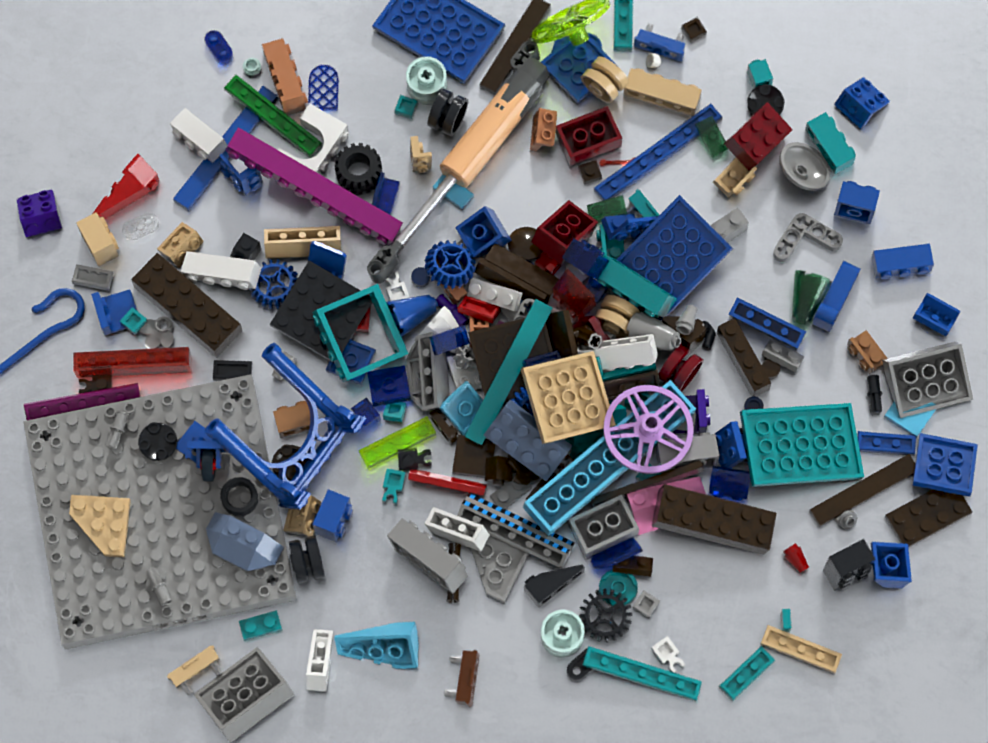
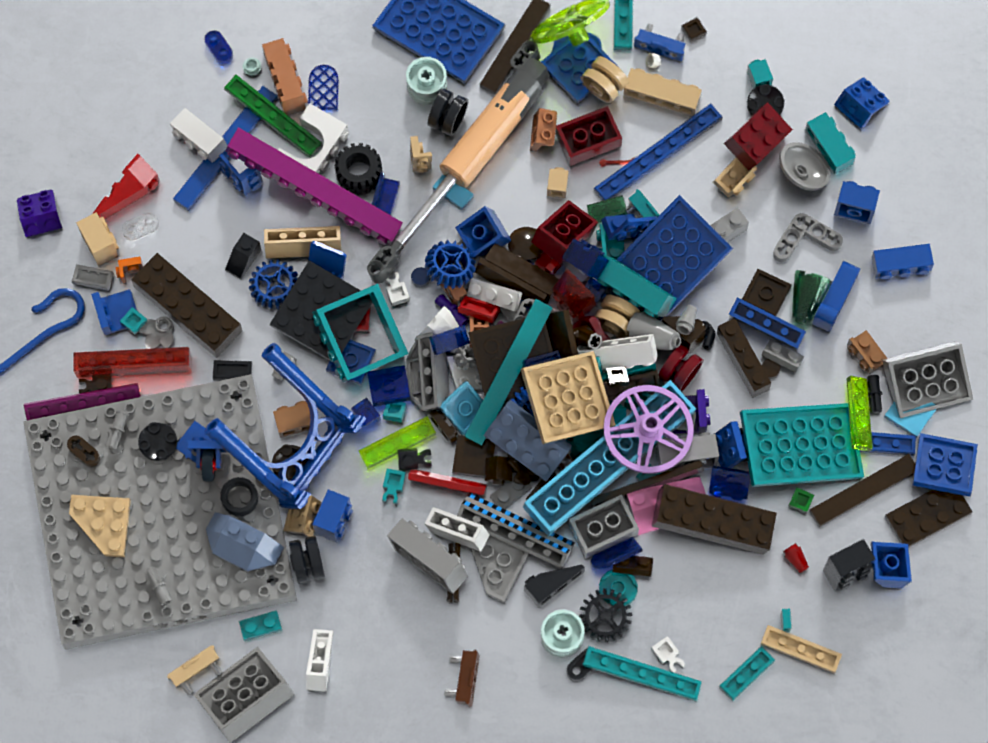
tan bracket [157,222,203,268] -> none
white brick [181,251,262,290] -> none
medium azure wedge [334,622,419,669] -> none
blue cone [386,295,438,337] -> none
teal tile [394,95,418,119] -> none
dark brown plate [578,160,602,185] -> none
light grey plate [633,590,660,618] -> none
clear green plate [695,116,728,158] -> none
dark blue tile [744,396,764,410] -> none
light grey plate [835,509,857,529] -> none
blue bracket [913,293,960,336] -> none
none -> dark brown beam [67,435,100,467]
none -> orange bracket [116,256,143,283]
none -> tan brick [547,167,568,198]
none -> tile [606,366,629,388]
none -> dark brown tile [742,269,792,316]
none -> green plate [789,487,814,514]
none -> clear neon green plate [846,375,873,452]

